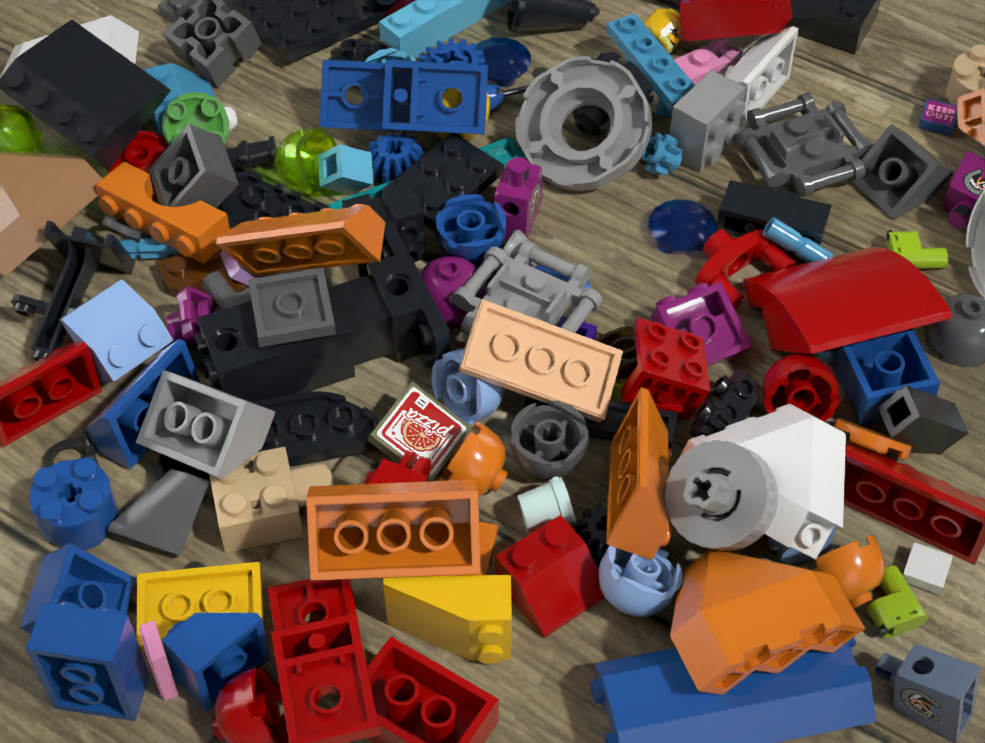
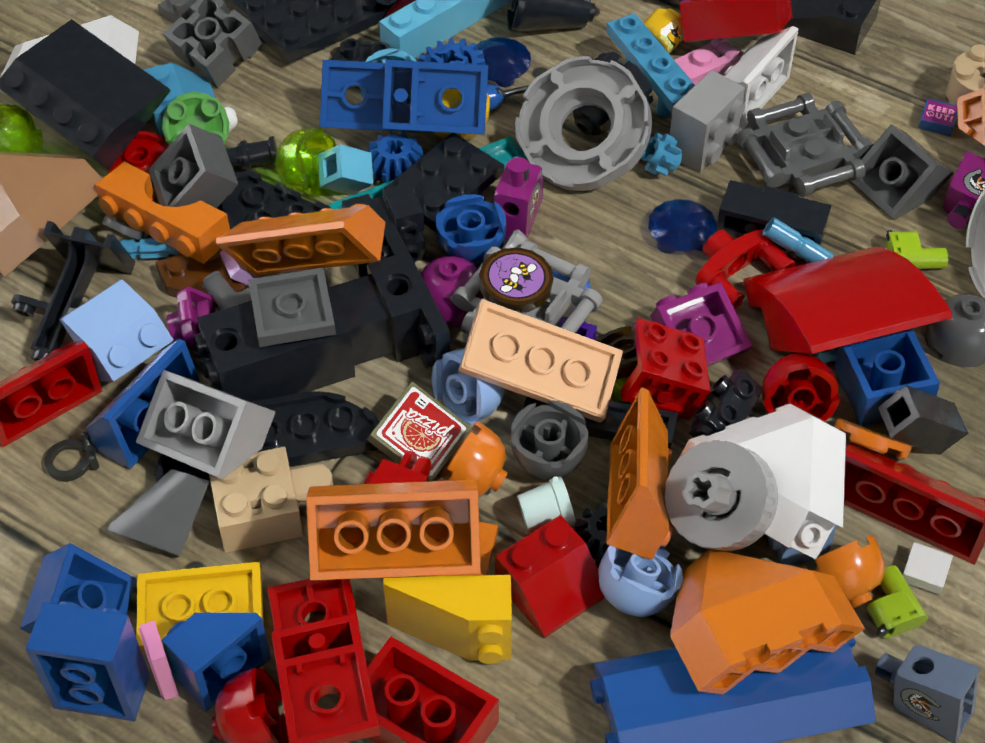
blue brick [29,457,119,550] -> none
none -> tile [479,247,554,313]

